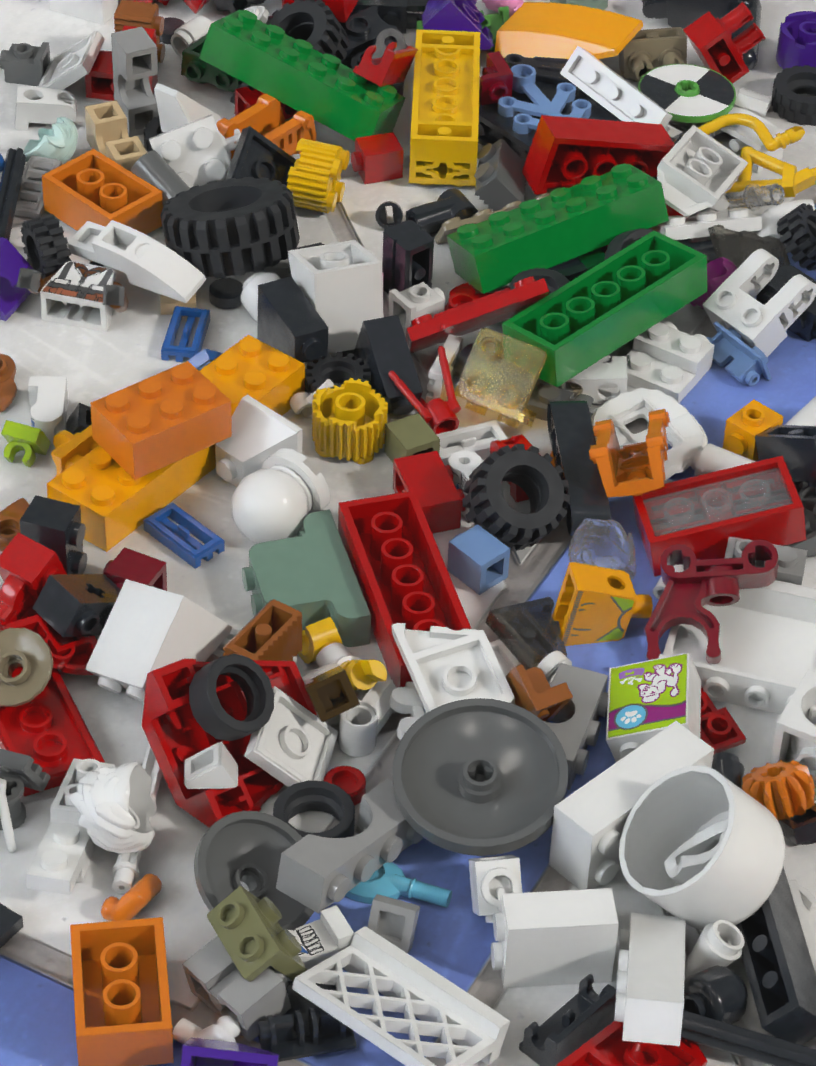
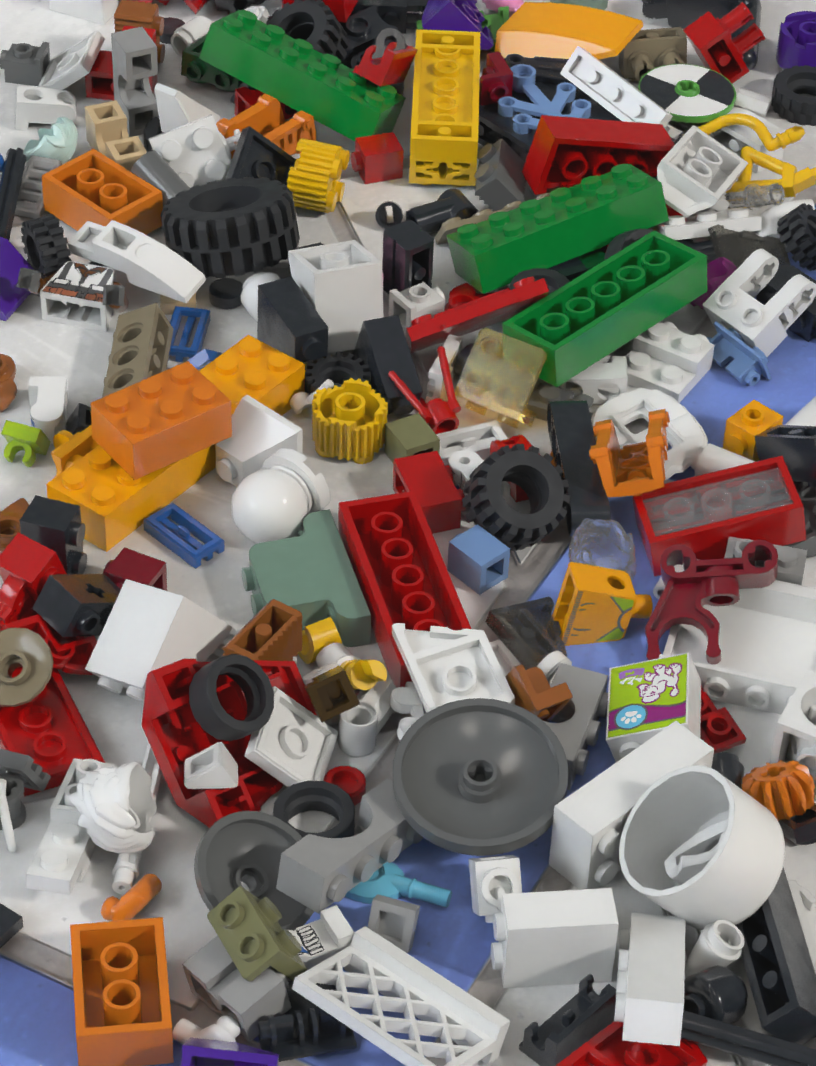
none -> dark tan brick [102,303,174,398]

